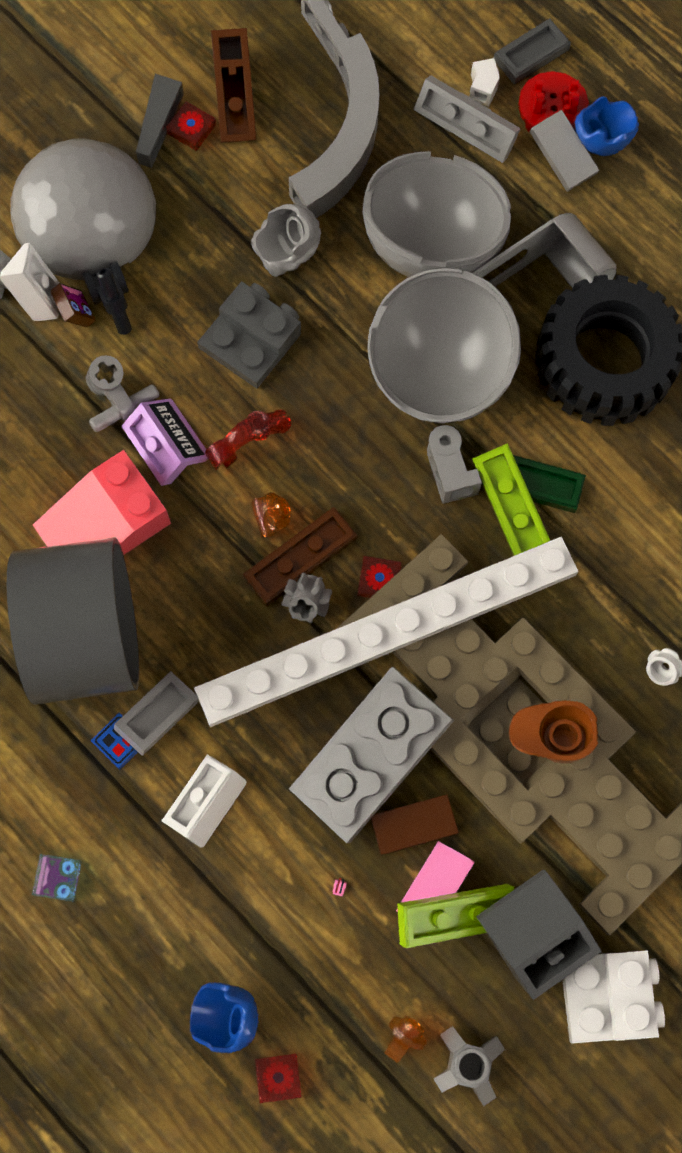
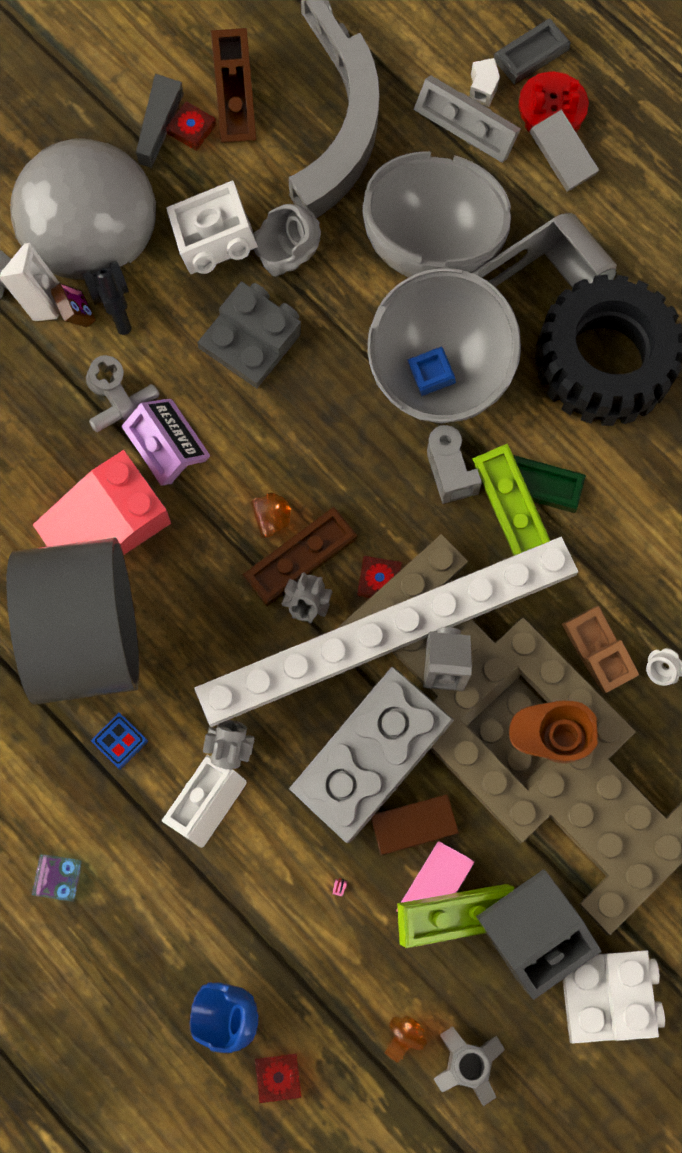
light grey tile [114,671,199,756] -> none
clear red piece [205,409,291,470] -> none
blue hair [575,96,639,156] -> none
none -> white plate [167,180,258,275]
none -> light grey gear [203,720,255,769]
none -> blue tile [407,346,456,396]
none -> light grey slope [423,627,472,691]
none -> medium nougat slope [562,606,639,693]

